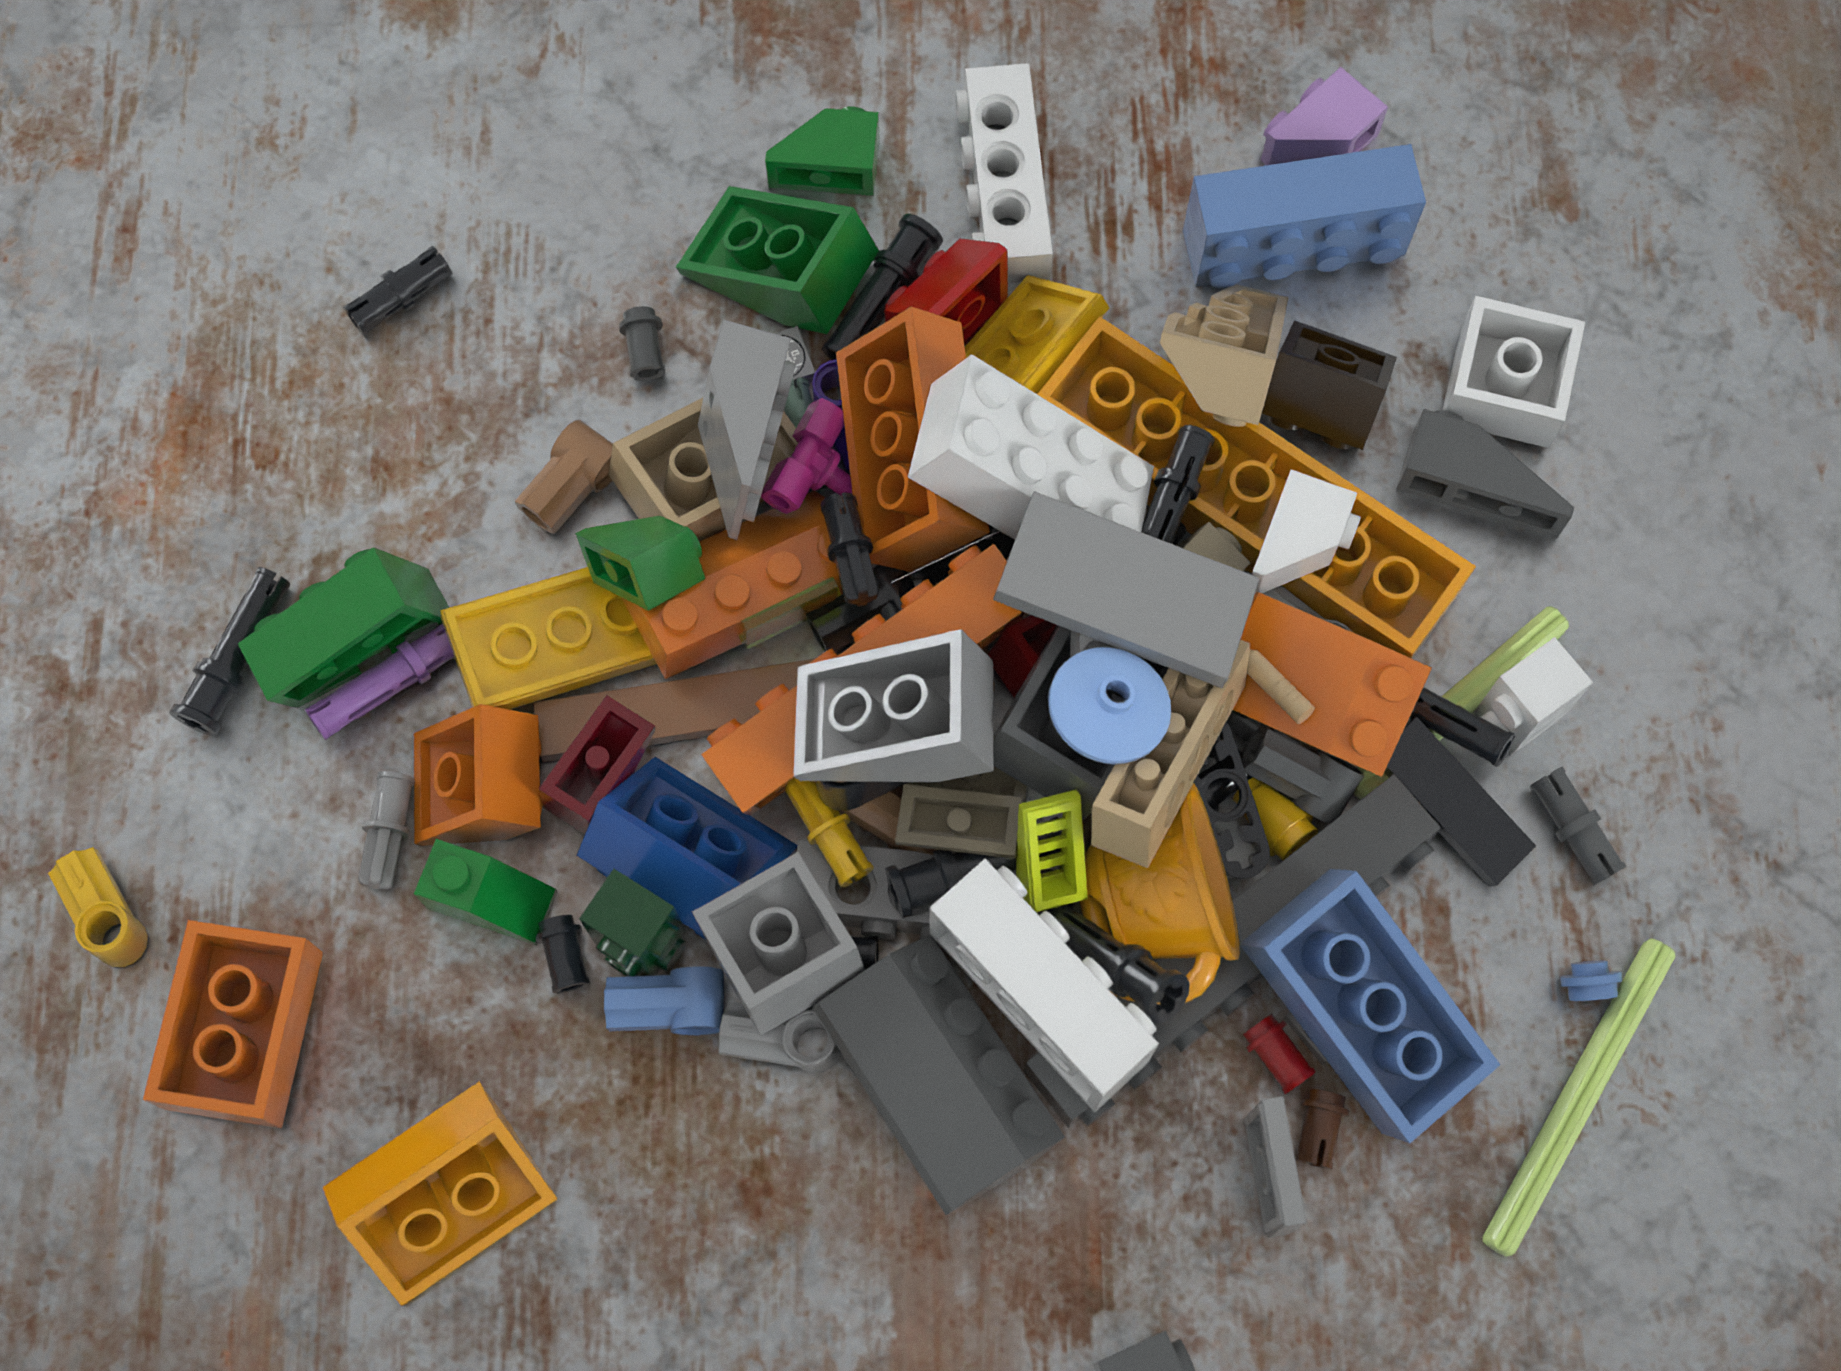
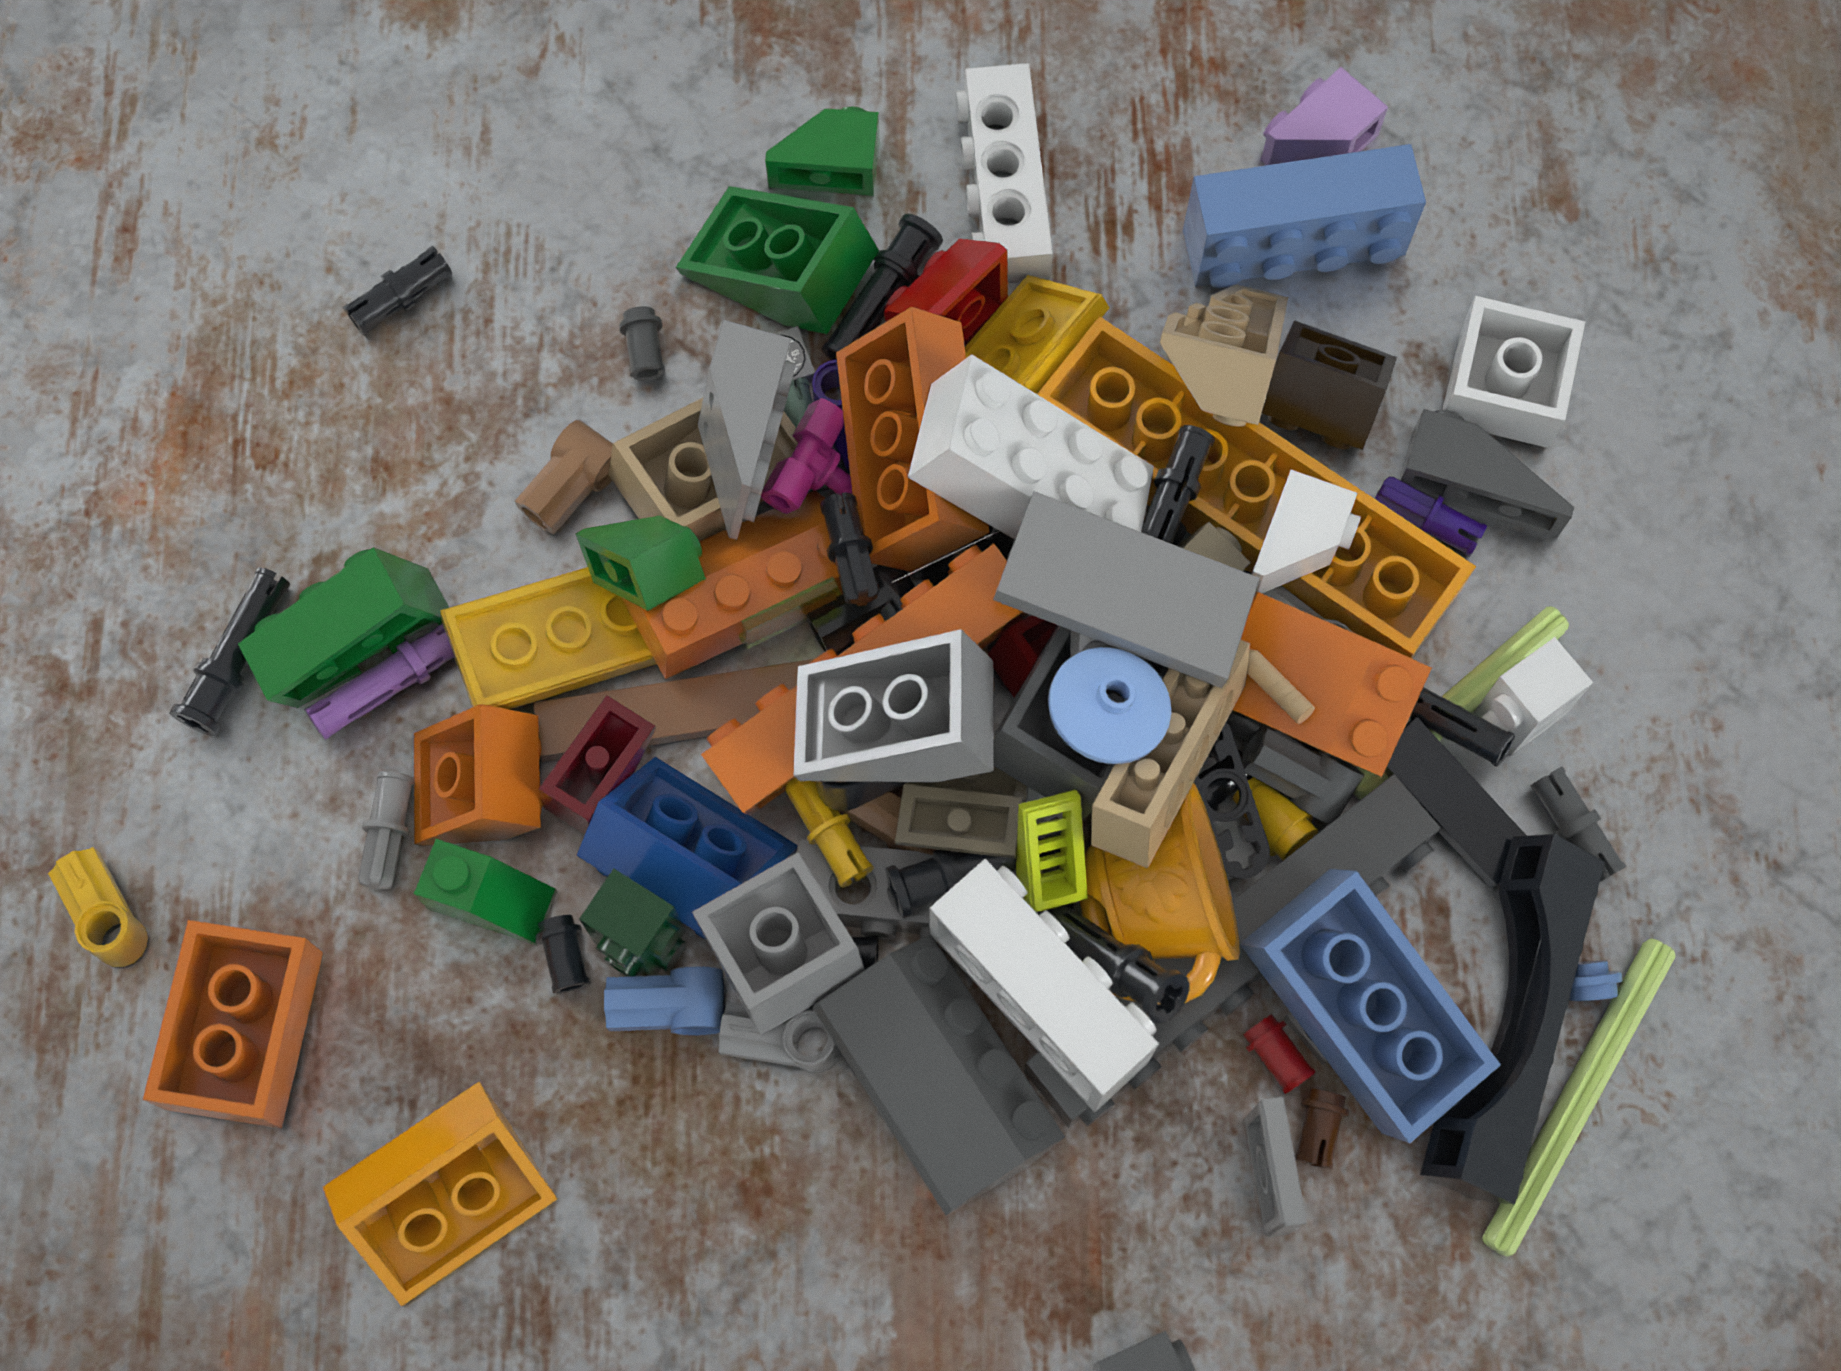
none -> dark purple axle [1375,476,1487,557]
none -> black arch [1420,834,1605,1205]

